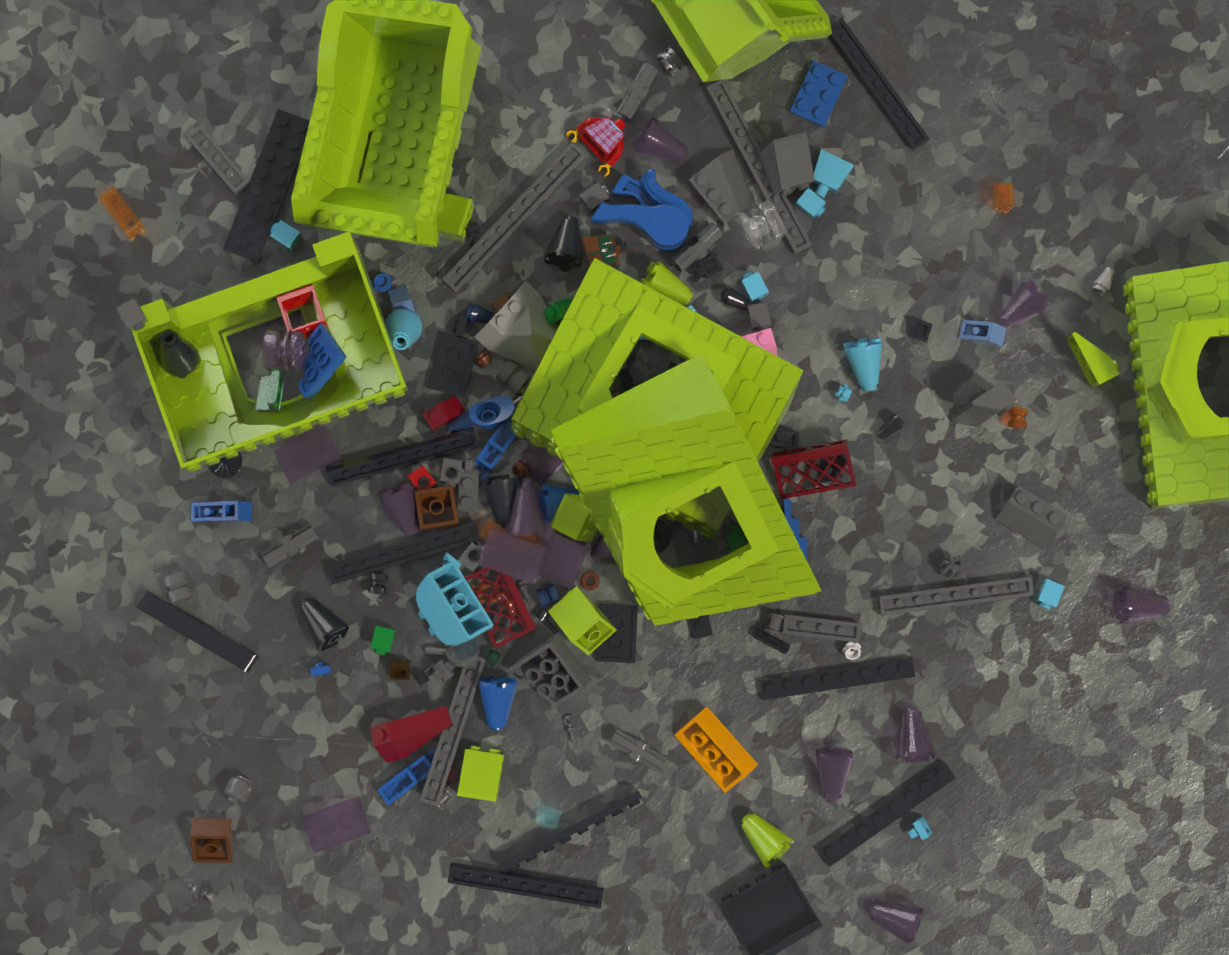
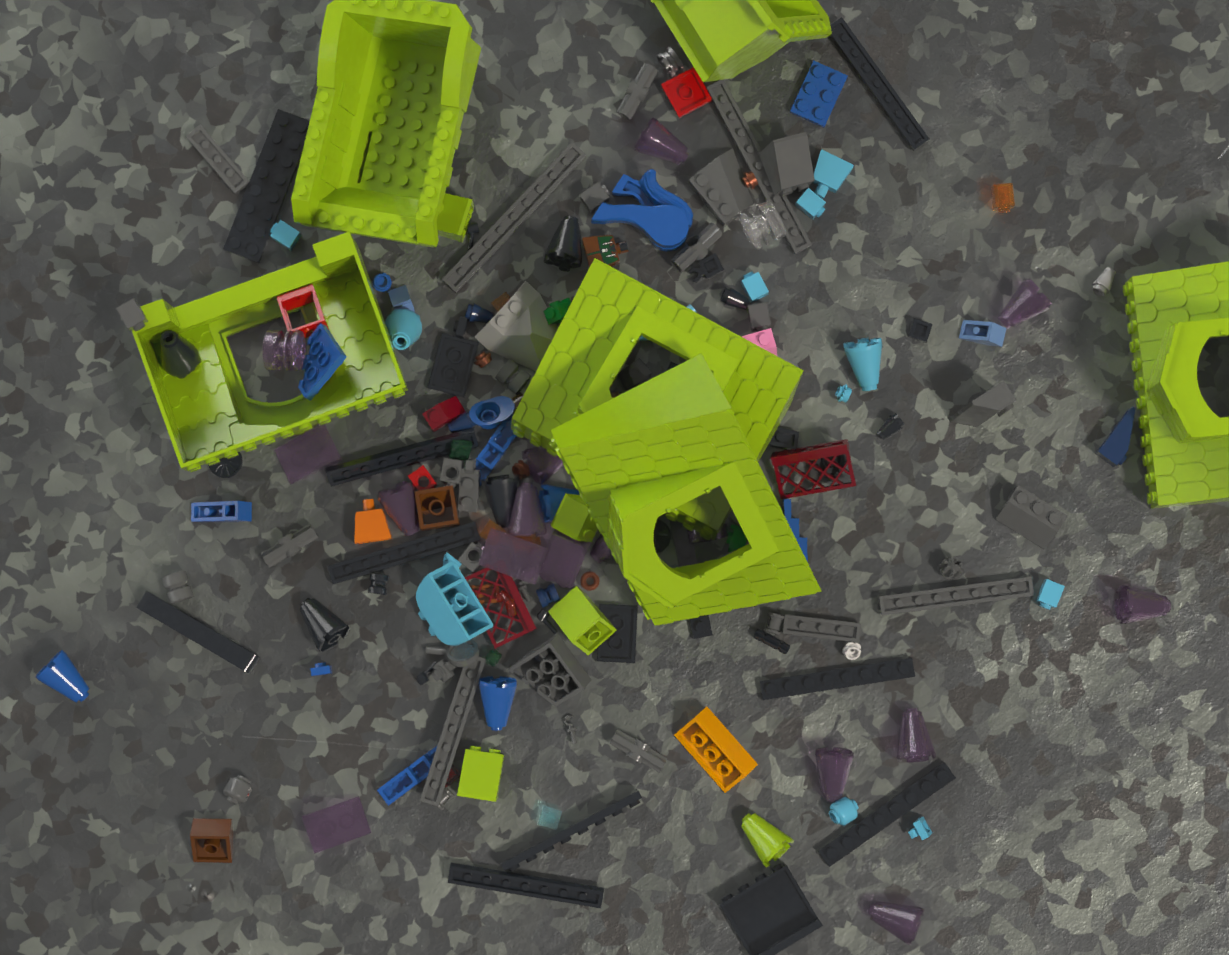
clear orange plate [98,186,146,240] -> none
clear green panel [256,368,284,412] -> none
dark red wedge [369,706,452,763] -> none
green brick [370,626,396,656] -> none
dark brown brick [390,659,411,680] -> none
red torso [566,116,626,177] -> none
lime cone [640,261,693,306] -> none
clear orange wheel [1008,407,1028,429] -> none
lime slope [1066,332,1120,389] -> none
none -> blue cone [35,650,89,702]
none -> orange torso [354,499,392,545]
none -> clear green plate [449,440,472,461]
none -> red plate [661,67,712,118]
none -> copper plate [742,171,758,190]
none -> medium azure head [829,797,859,826]
none -> dark blue slope [1095,406,1136,467]

